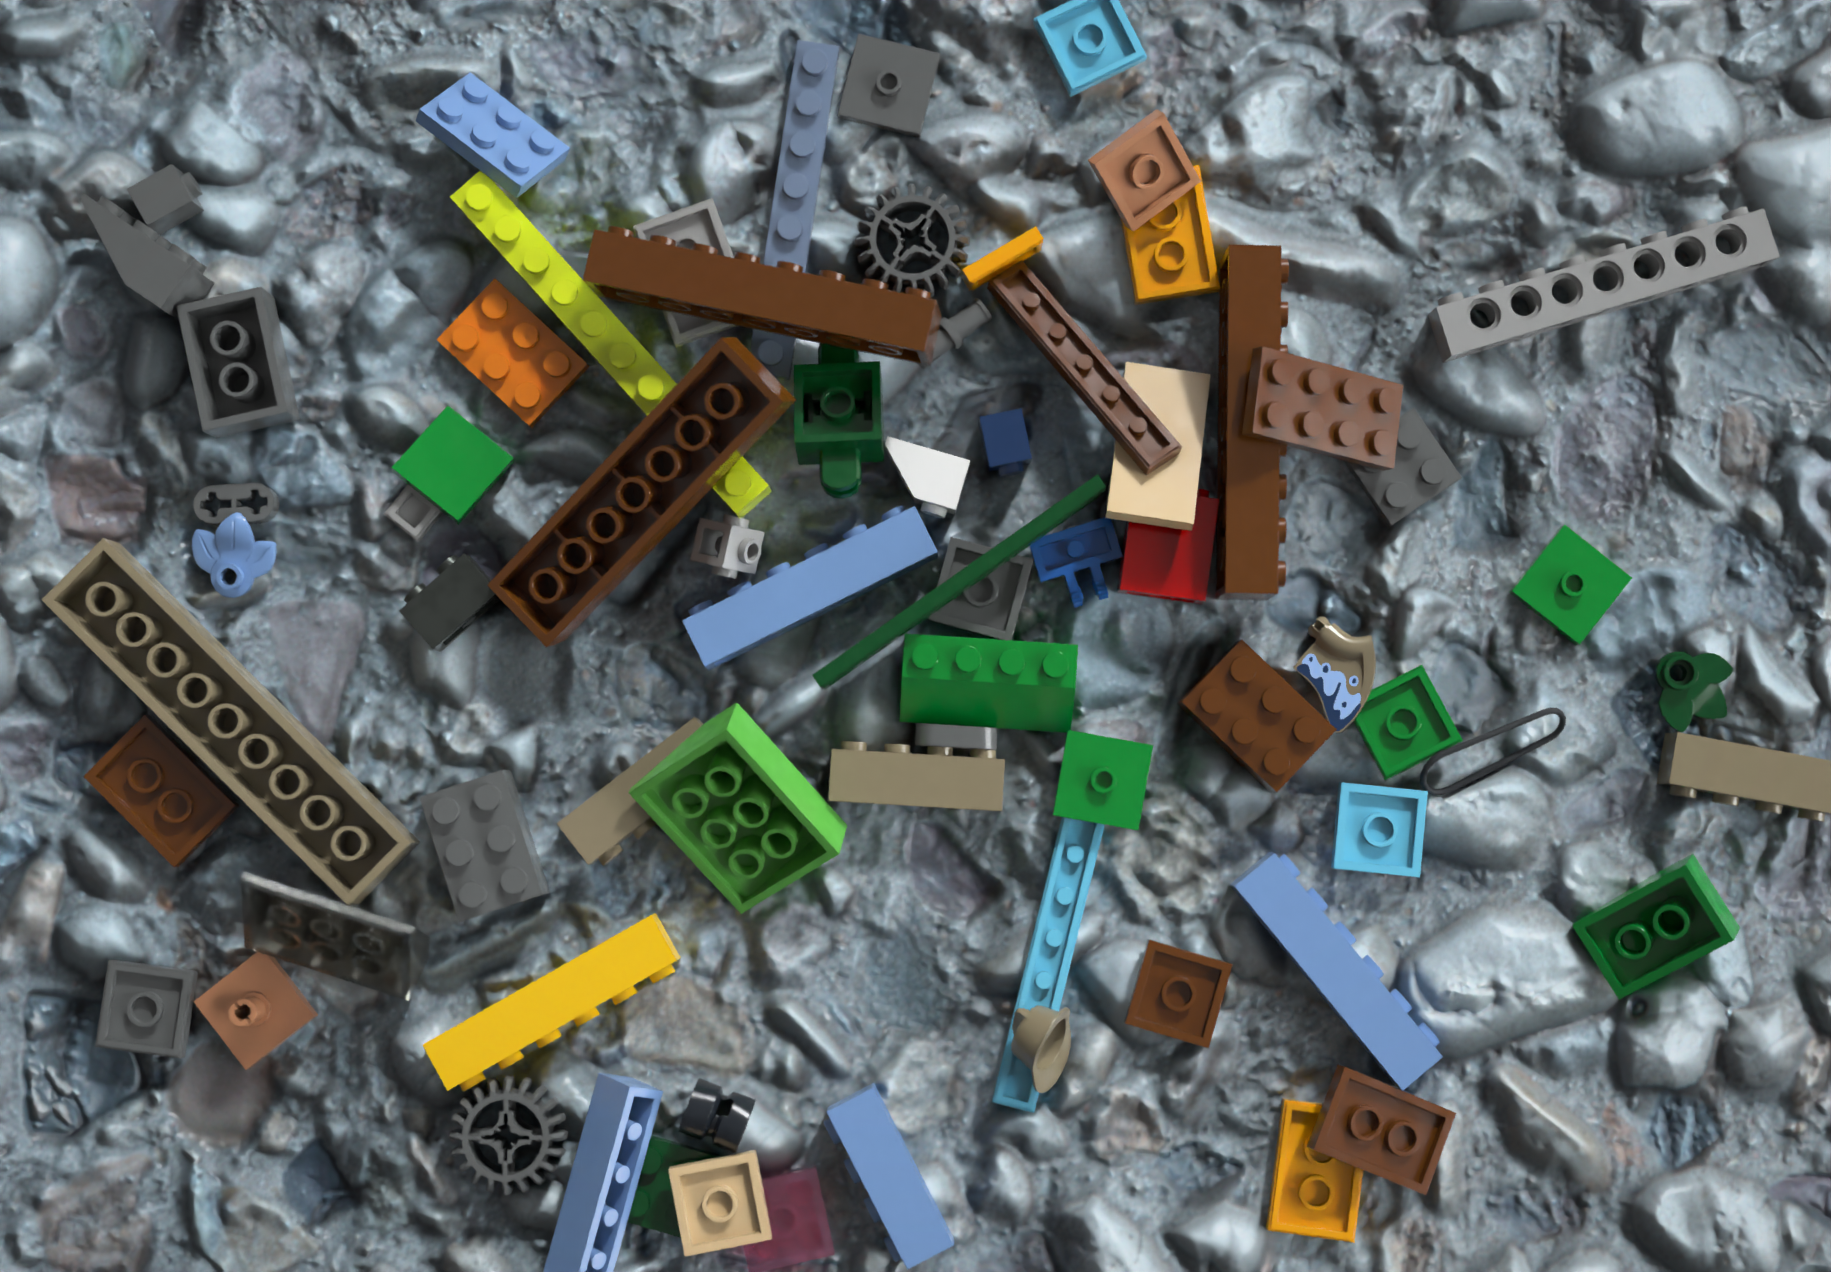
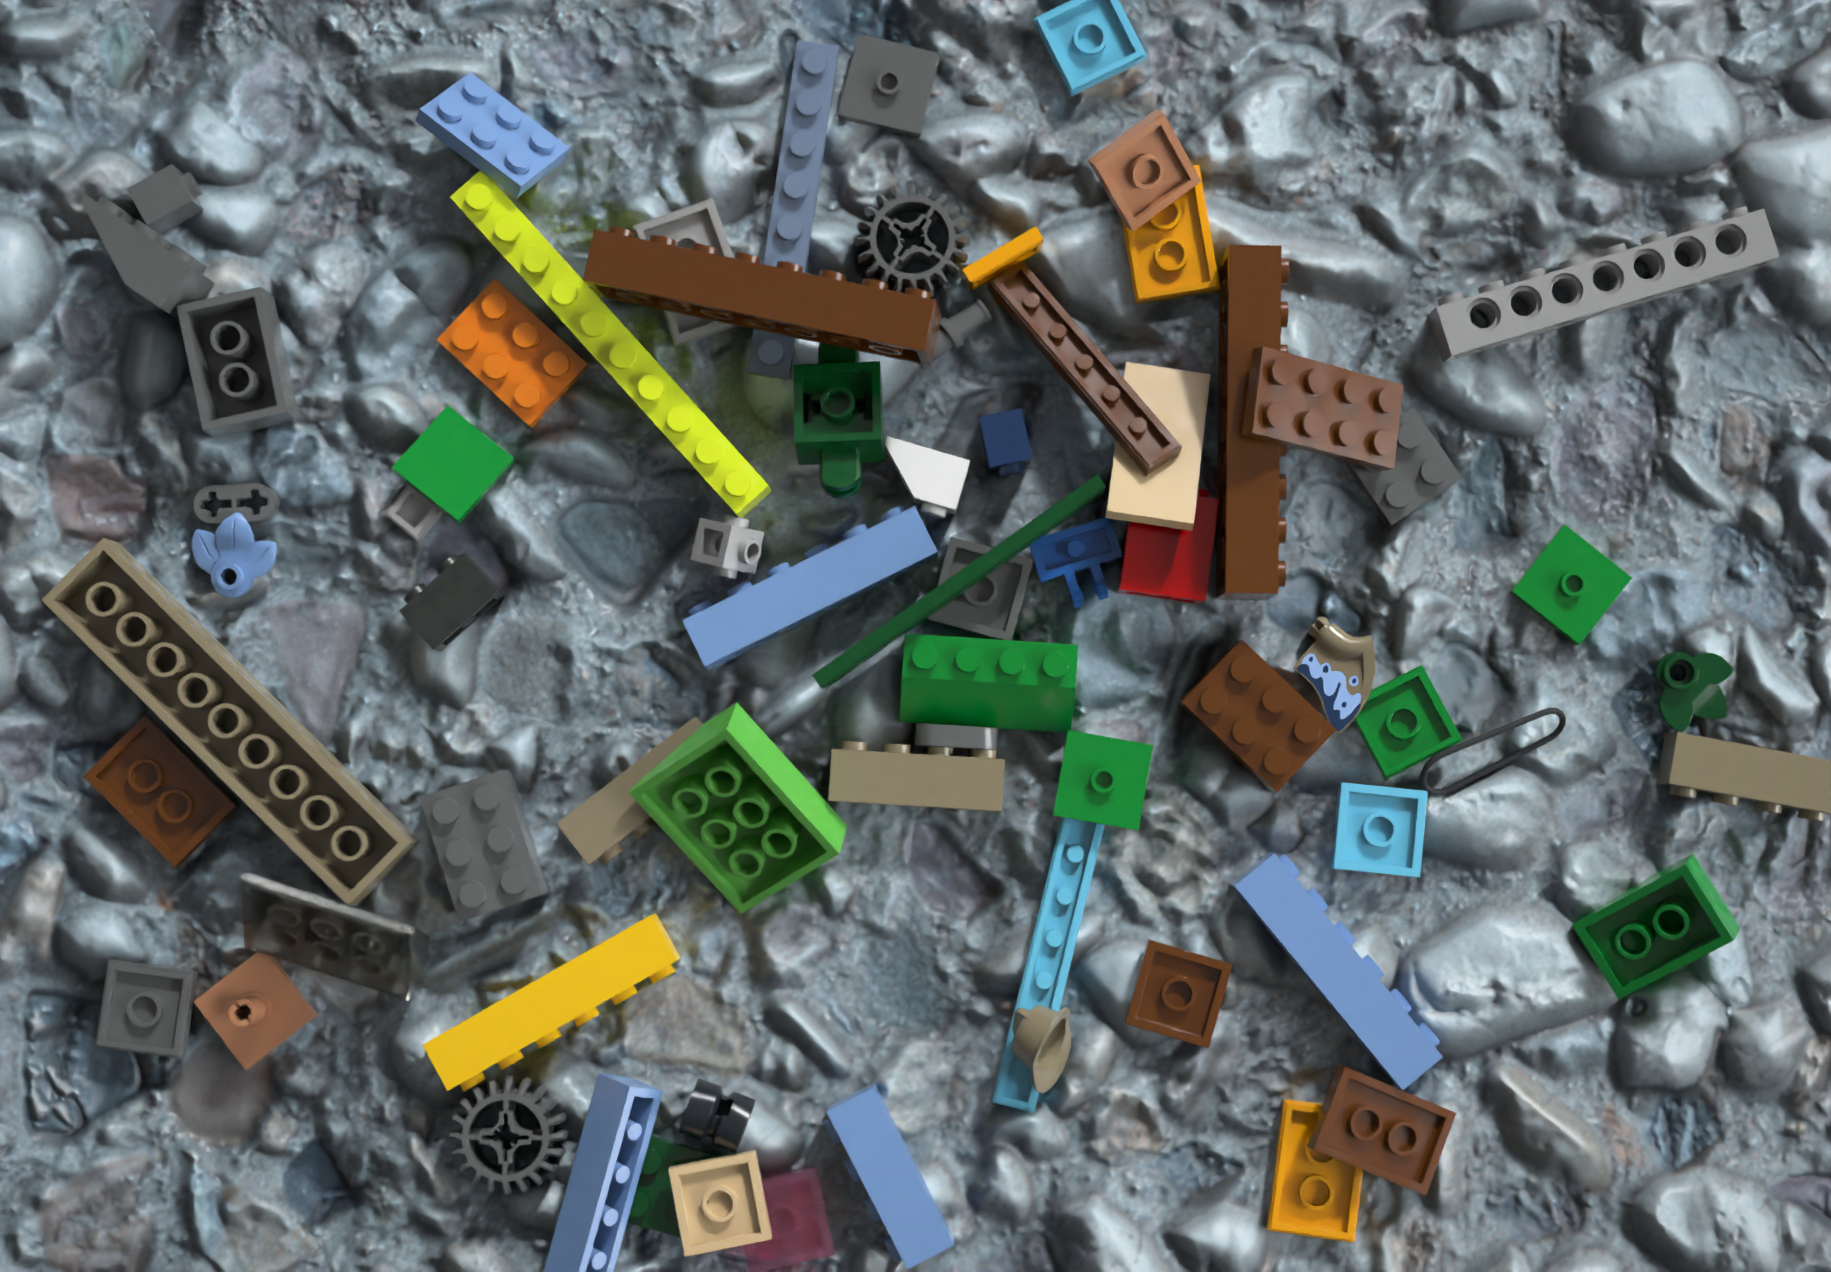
reddish brown brick [487,337,796,648] -> none

